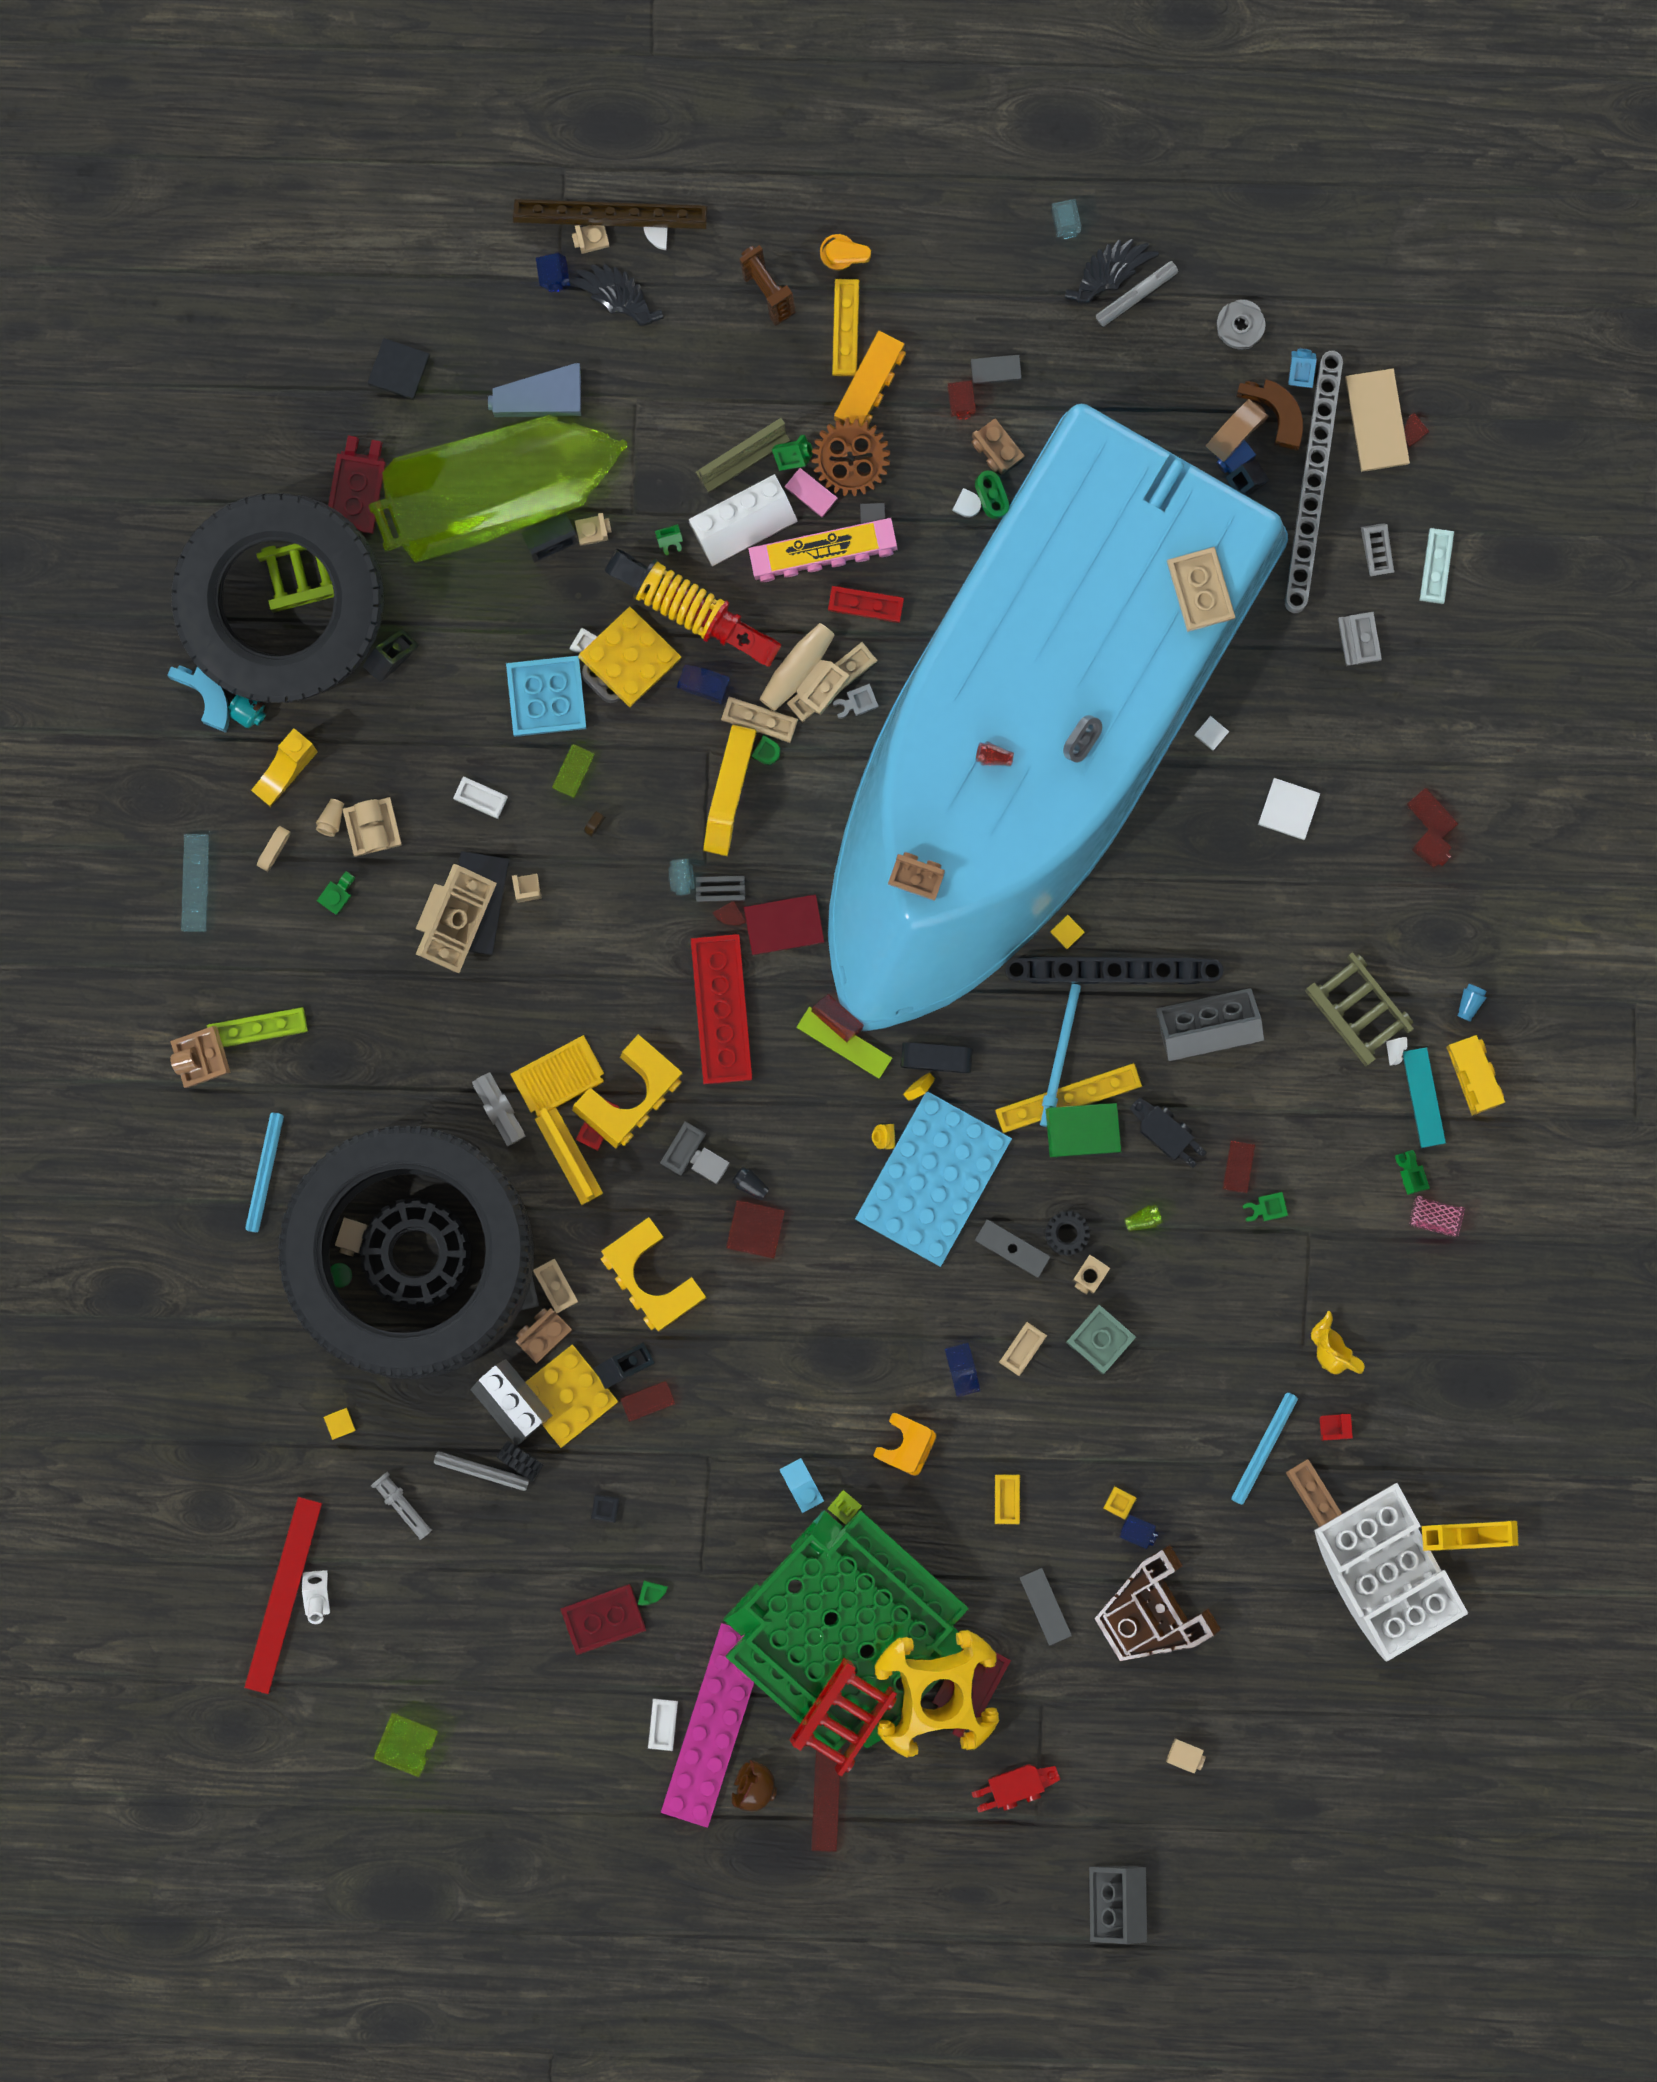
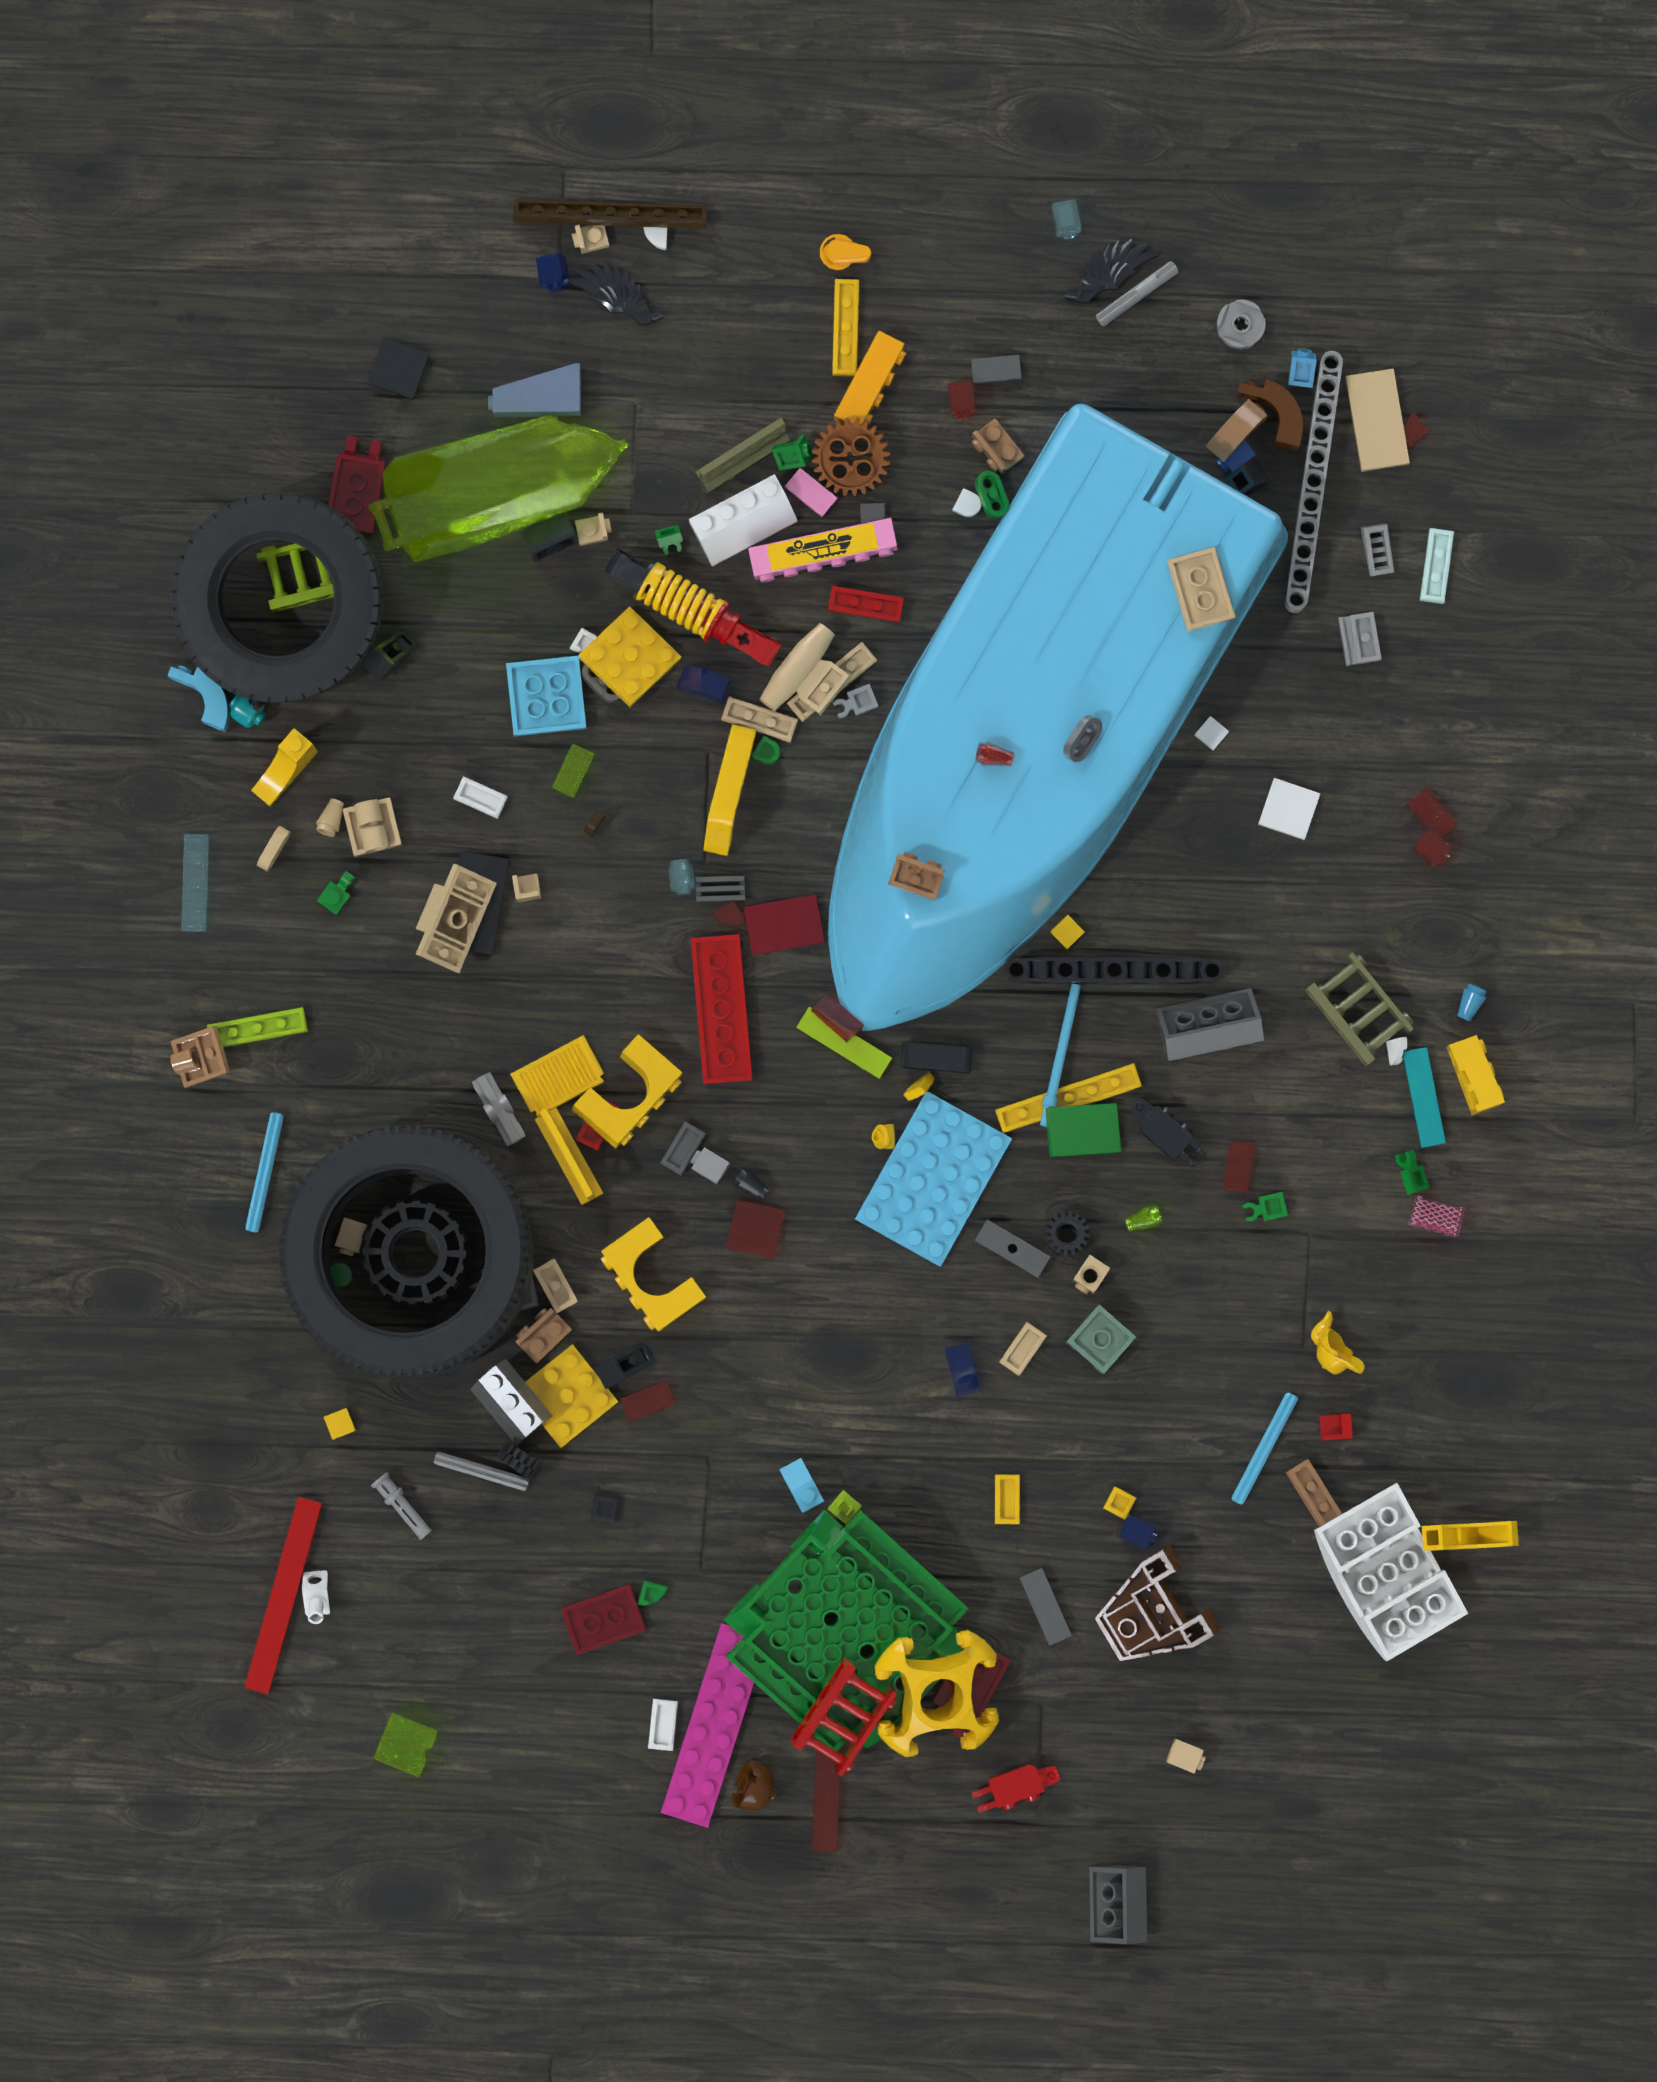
reddish brown fence [739,245,795,326] -> none
light orange piece [873,1413,937,1476] -> none

